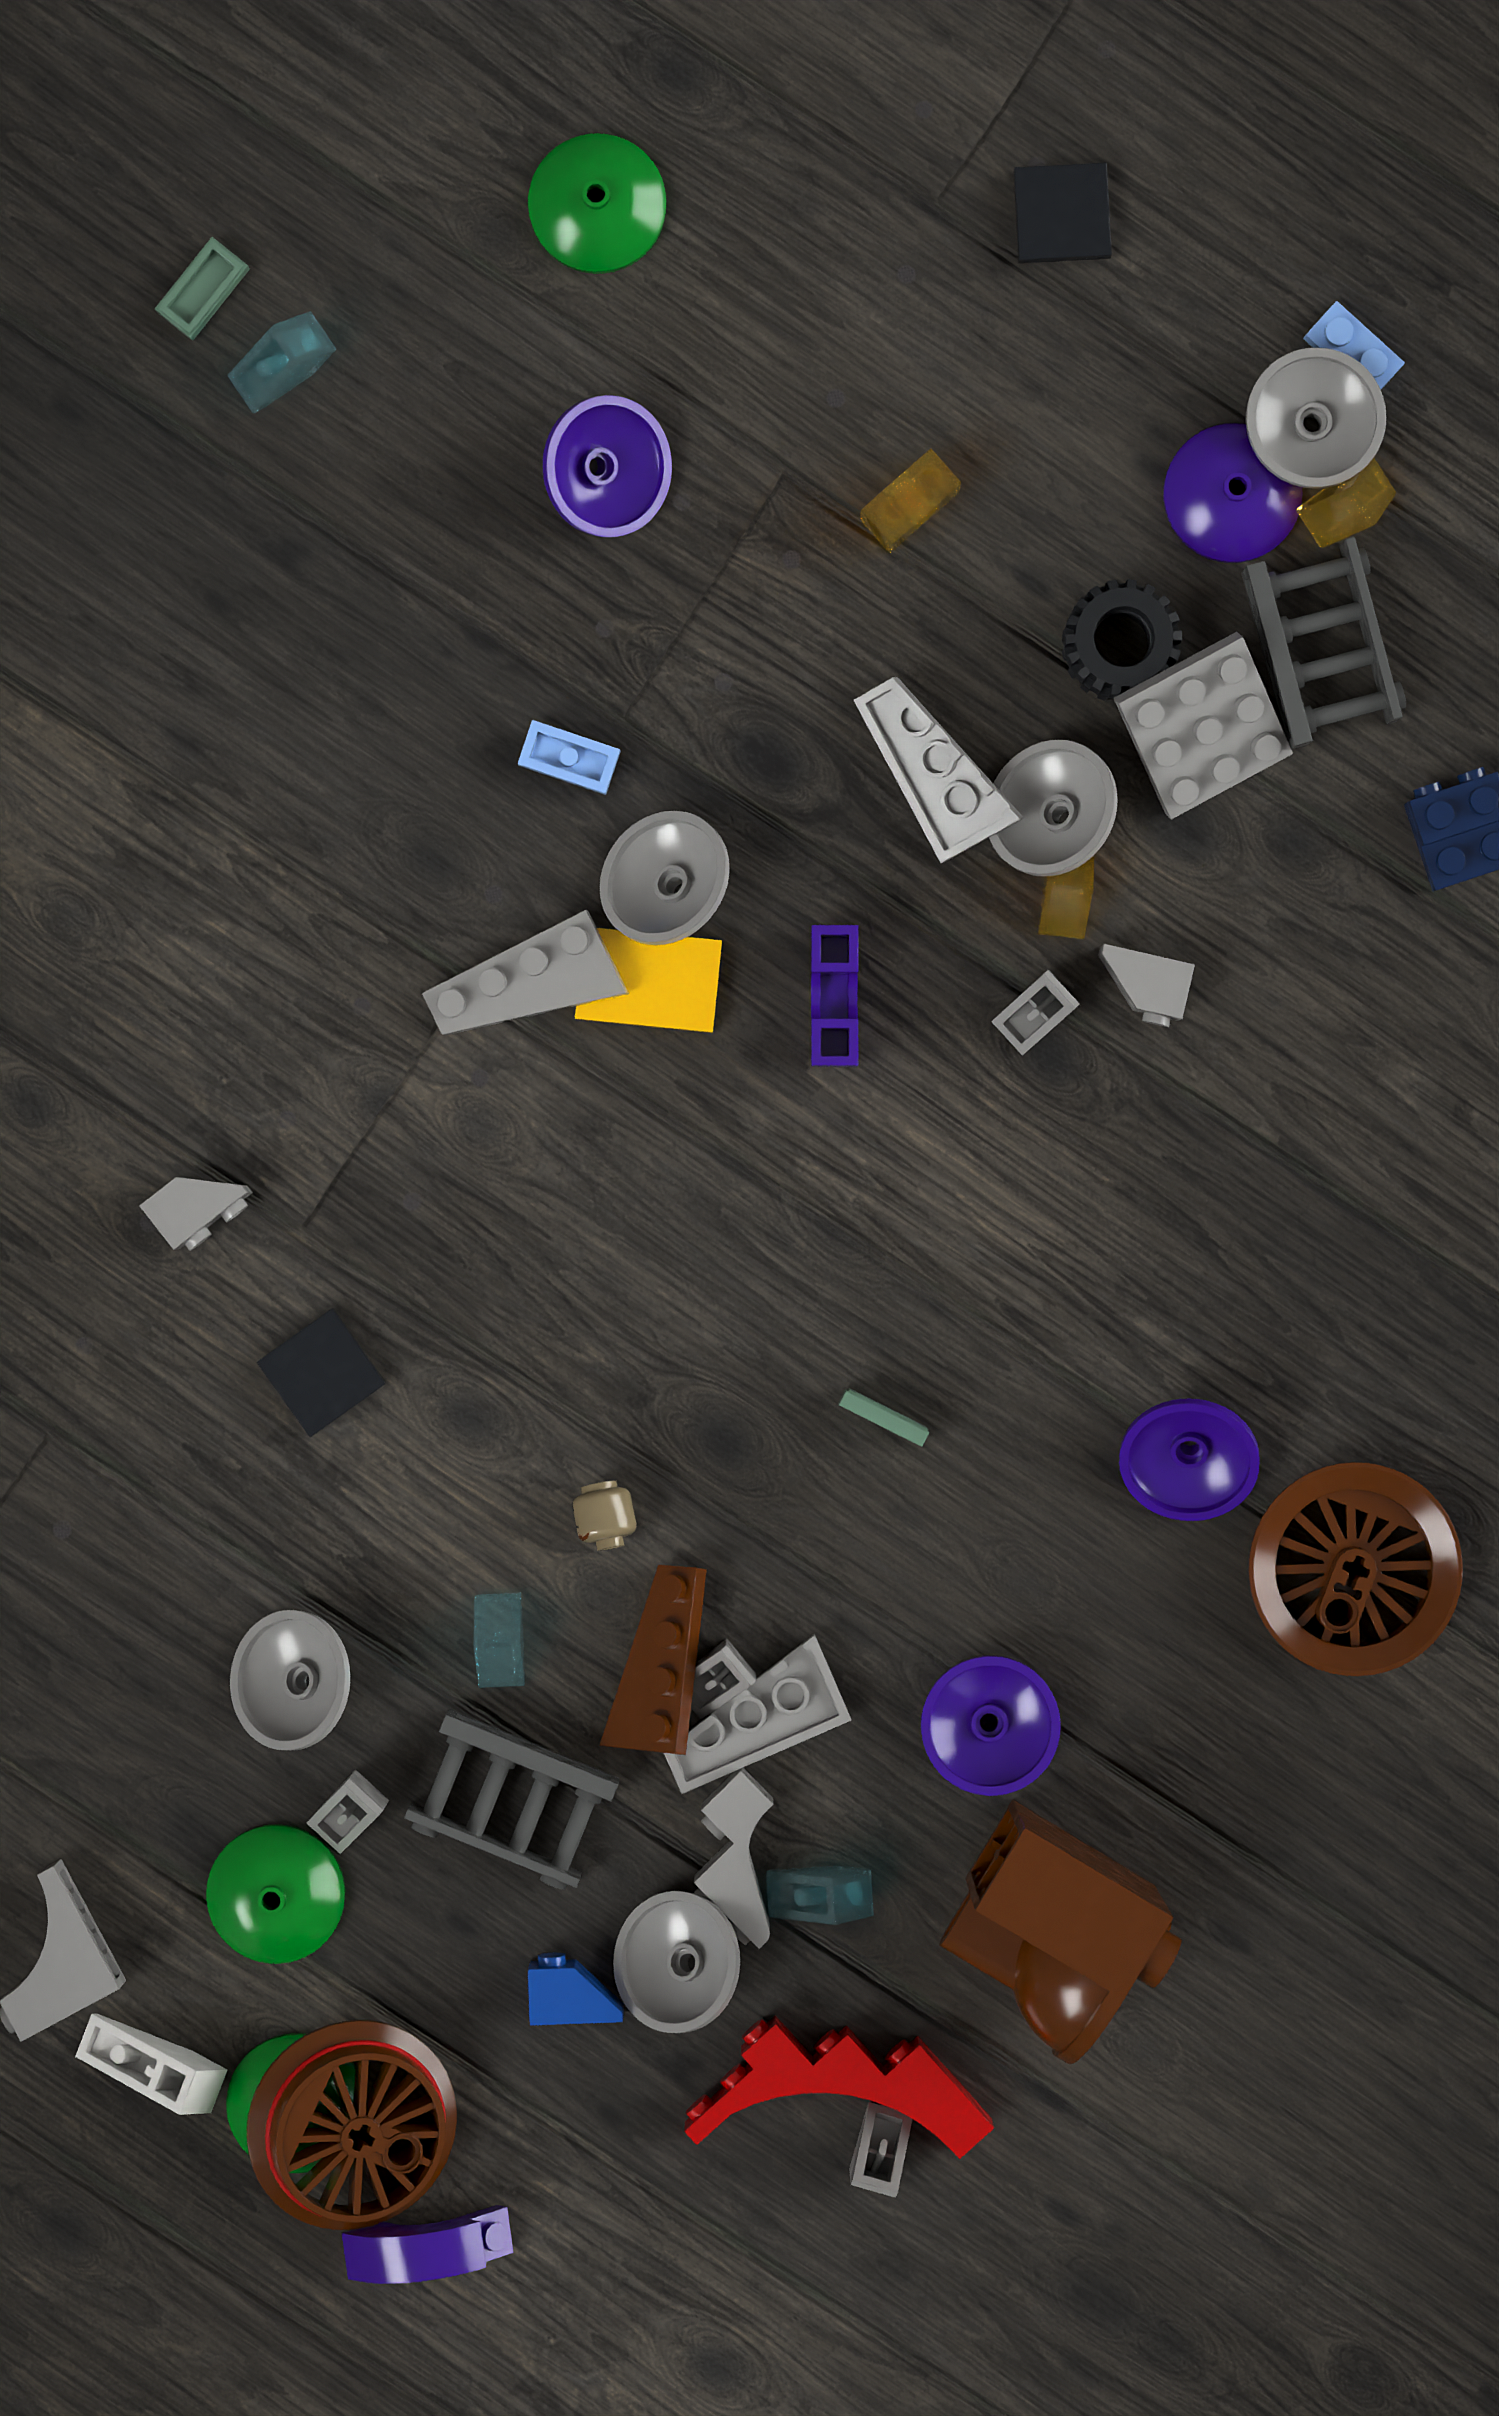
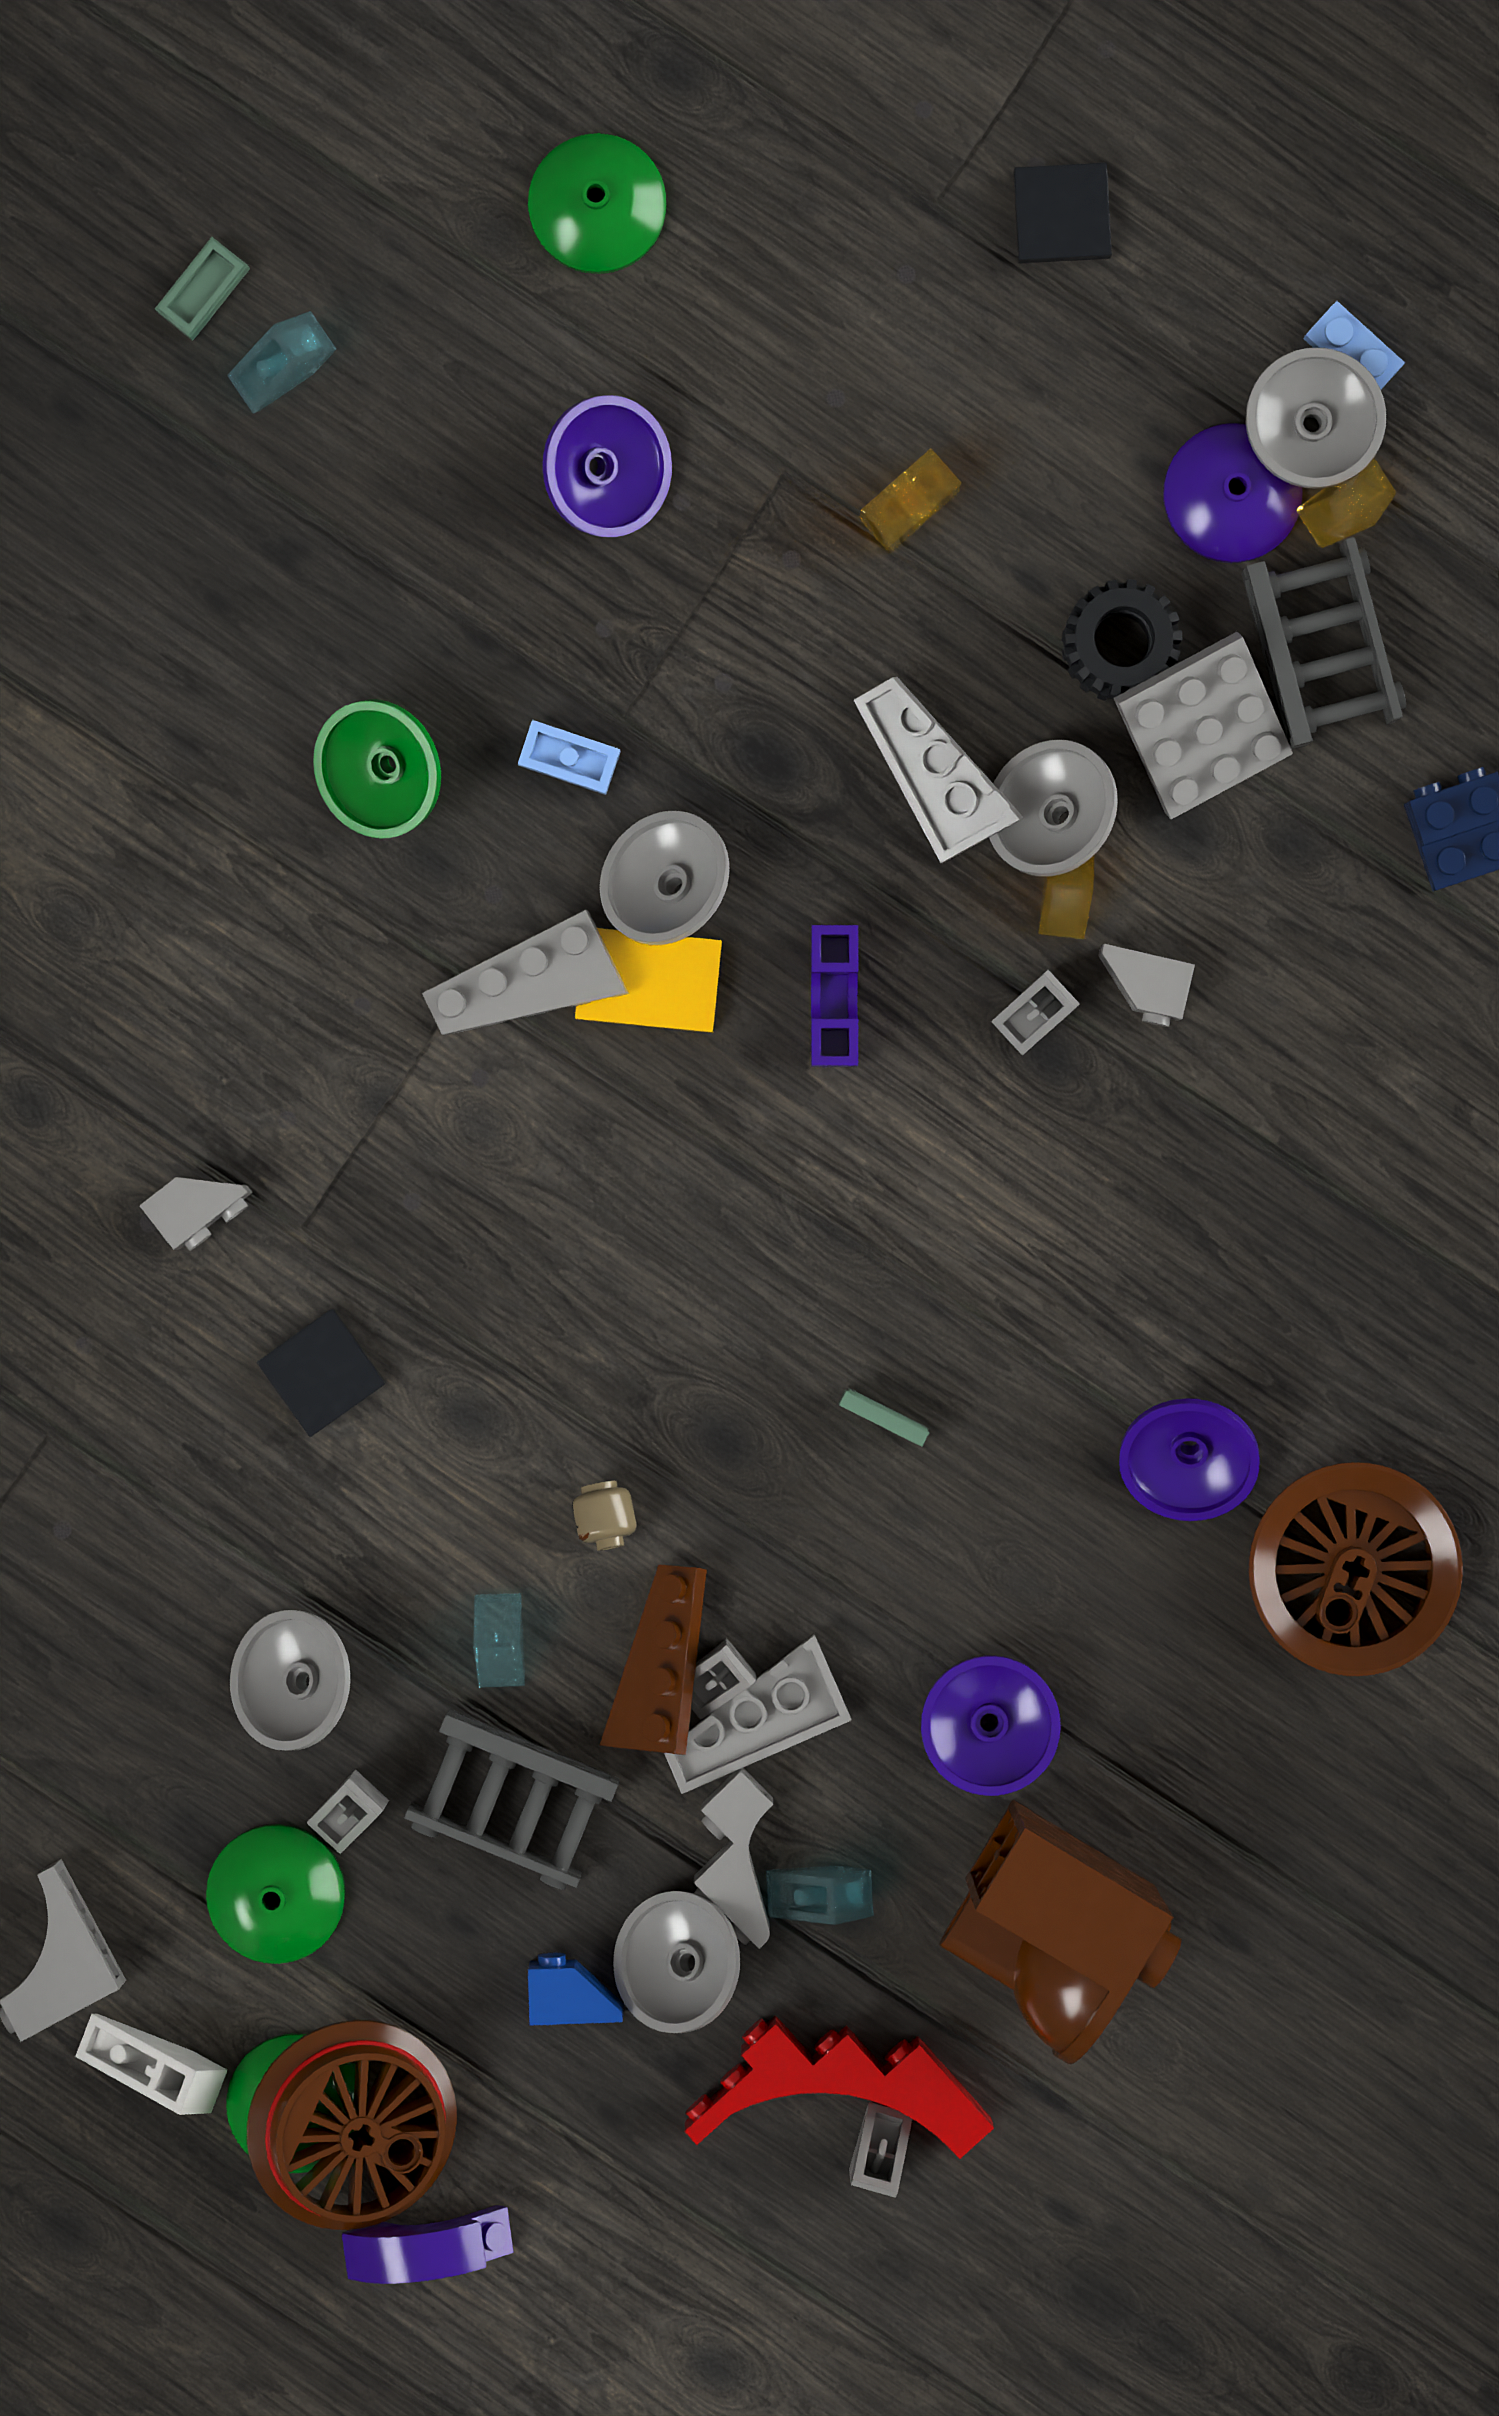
none -> green dish [313,699,441,838]

